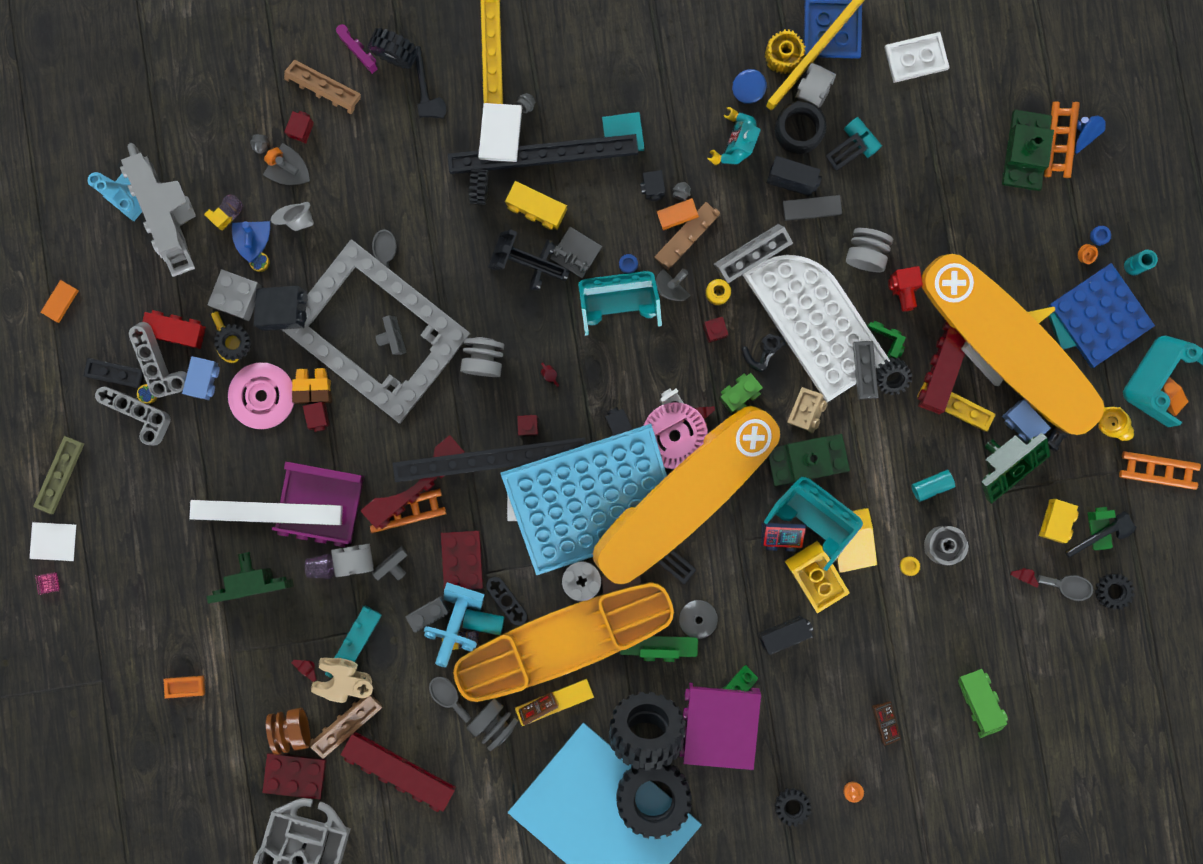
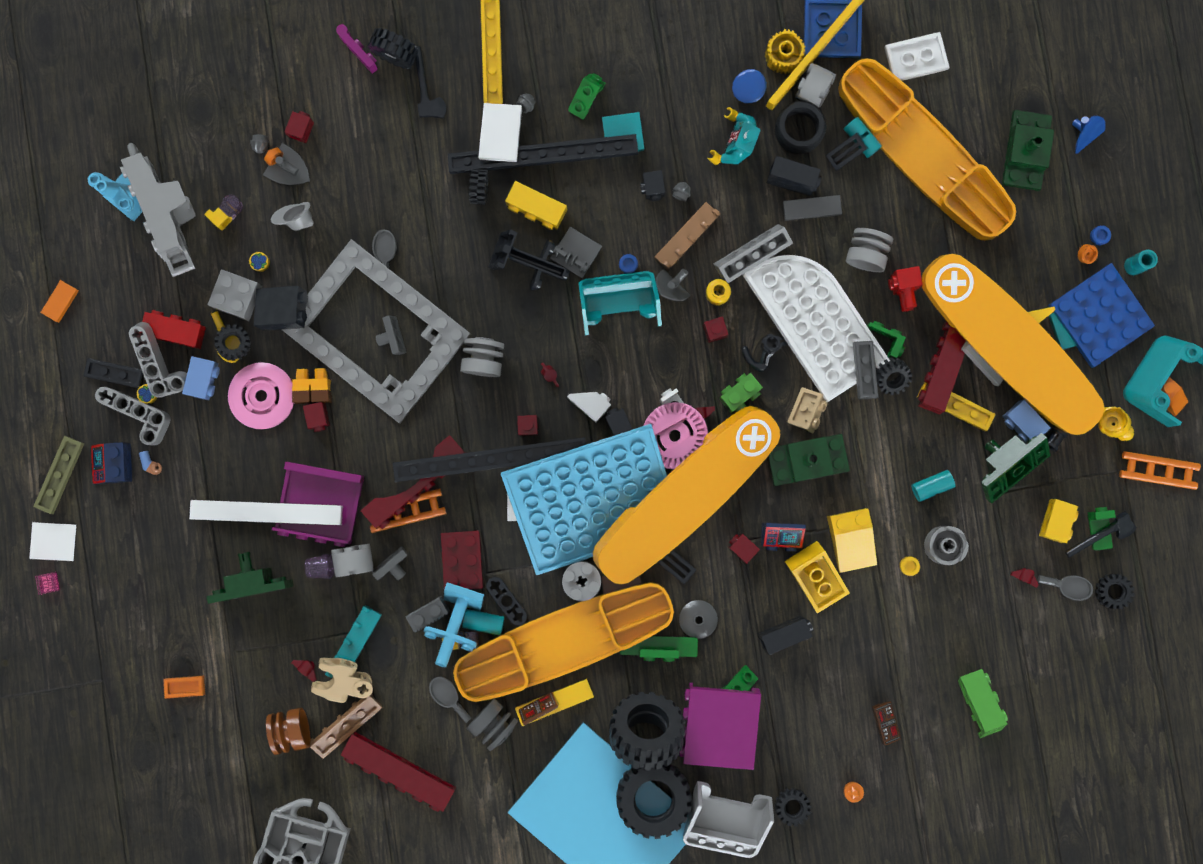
blue shield [232,221,270,263] -> none
dark red plate [262,753,326,799] -> none
medium nougat hinge [284,60,361,114] -> none
orange tile [657,198,699,230] -> none
teal windscreen [764,477,863,571] -> none
orange bar [1044,101,1080,178] -> none
none -> dark blue slope [91,442,132,484]
none -> arm [139,451,162,475]
none -> white slope [567,392,611,423]
none -> green bracket [568,74,606,119]
none -> light grey windscreen [683,781,774,858]
none -> dark red brick [728,534,760,564]
none -> light orange piece [838,58,1016,241]

